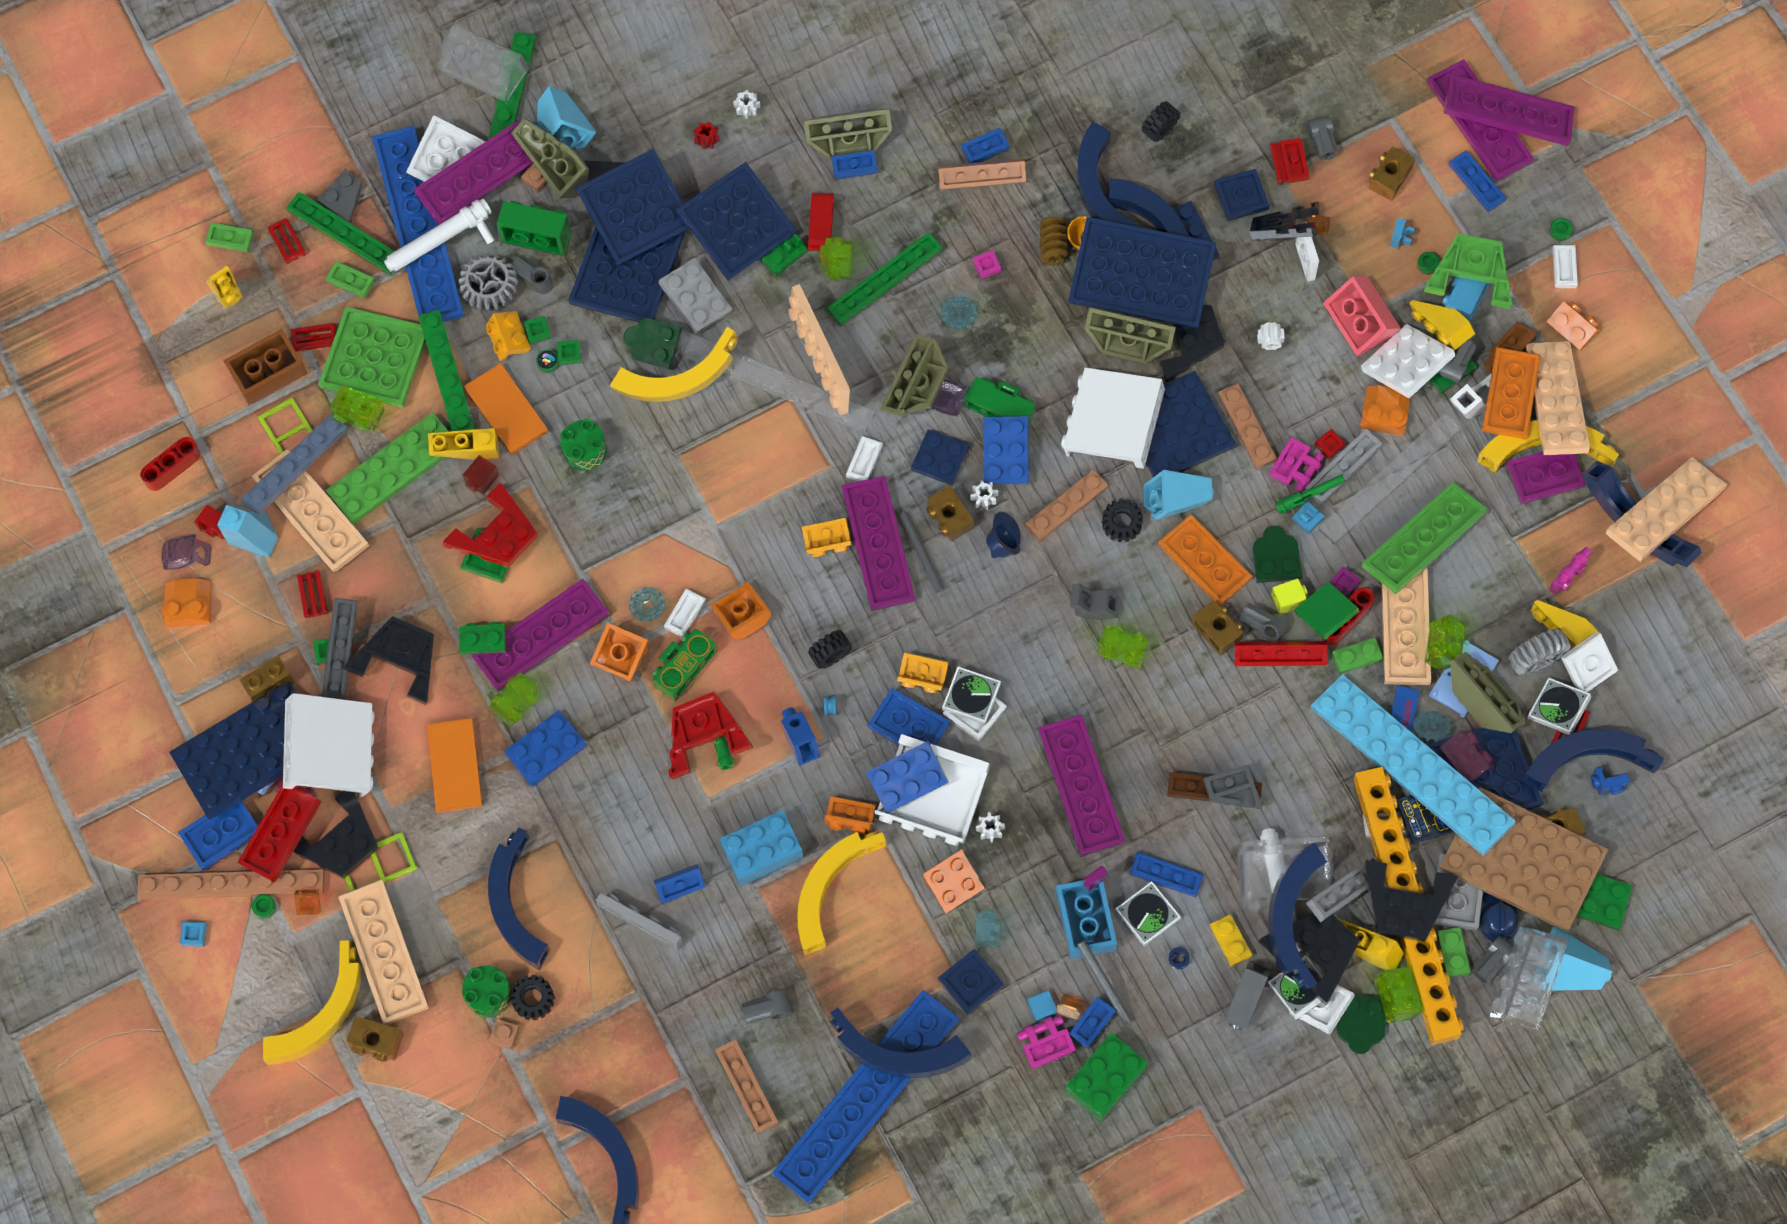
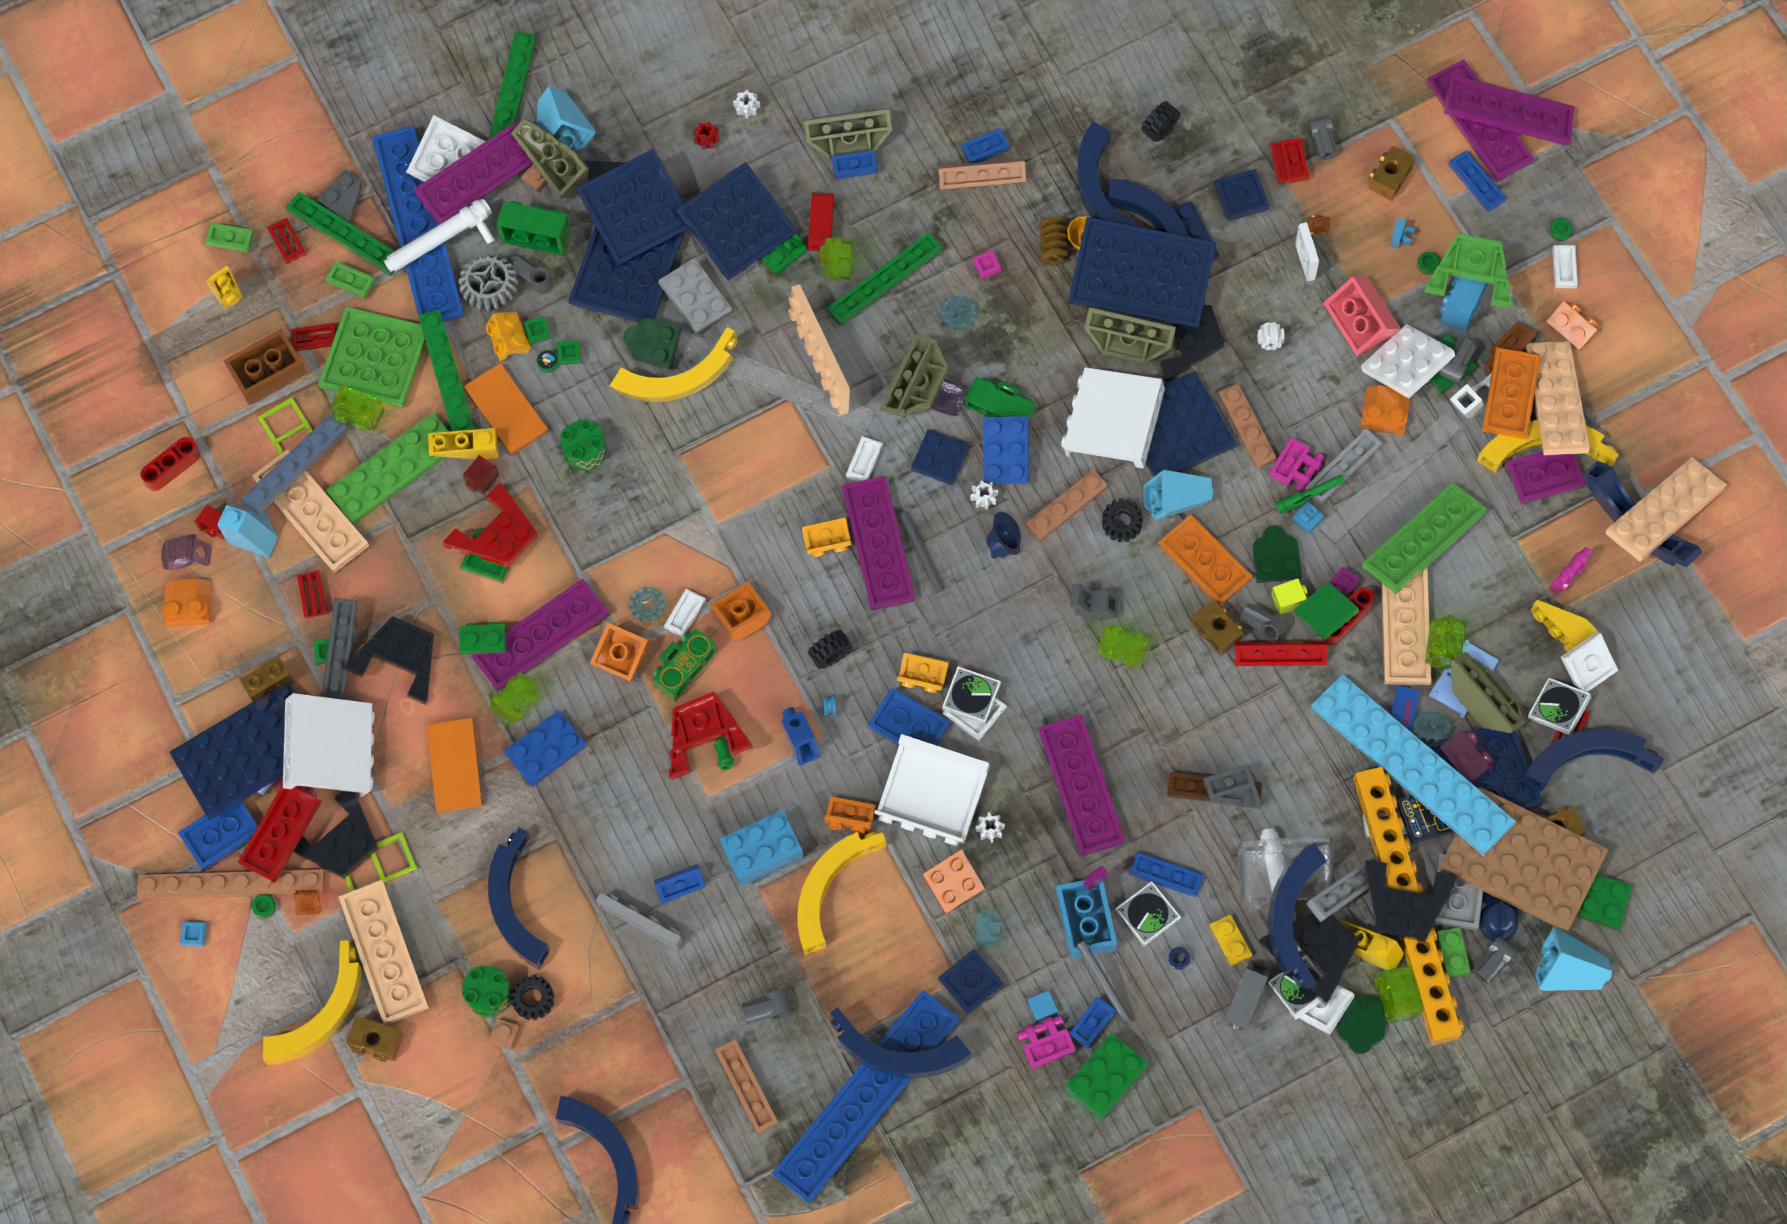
clear slope [437,24,529,102] -> none
blue plate [866,741,949,814] -> none
pearl gold brick [926,485,974,542] -> none
clear orange plate [1056,993,1085,1020] -> none
black wing [1250,201,1320,241] -> none
red tile [1314,428,1346,460] -> none
bright green plate [1331,638,1383,675] -> none
yellow slope [1409,300,1475,351] -> none
clear slope [1490,927,1568,1030] -> none
light grey gear [1509,629,1571,676] -> none
blue bracket [1591,767,1630,795] -> none

